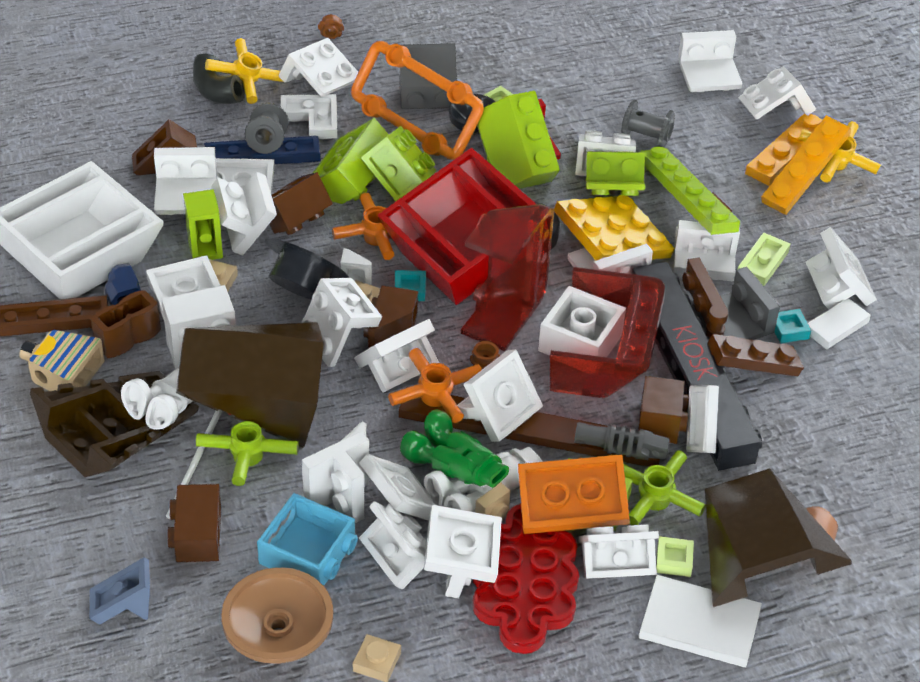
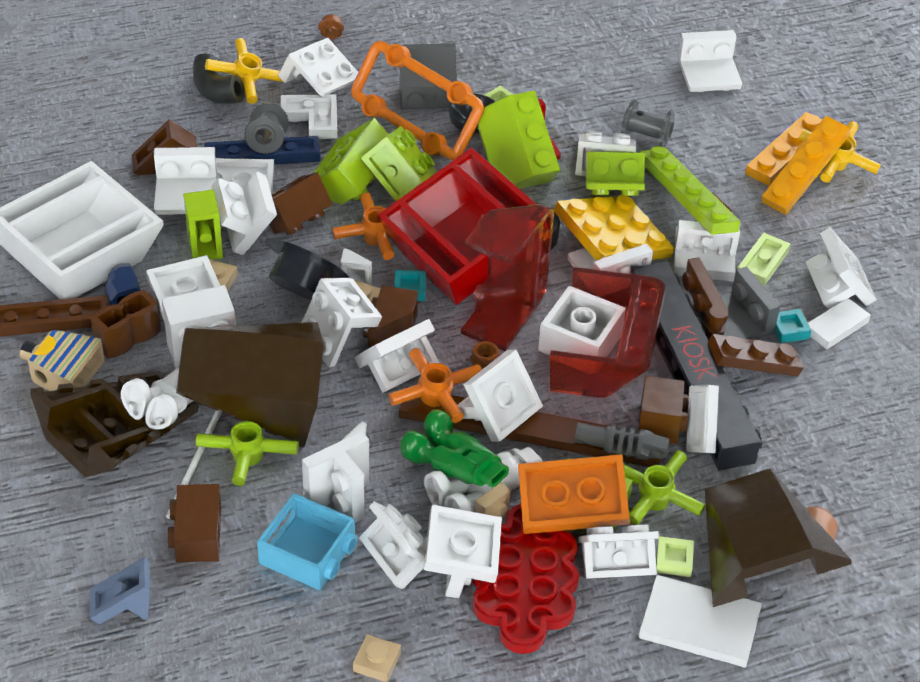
medium nougat dish [221,568,333,663] -> none
white plate [359,454,438,521] -> none
white bracket [738,66,816,119] -> none

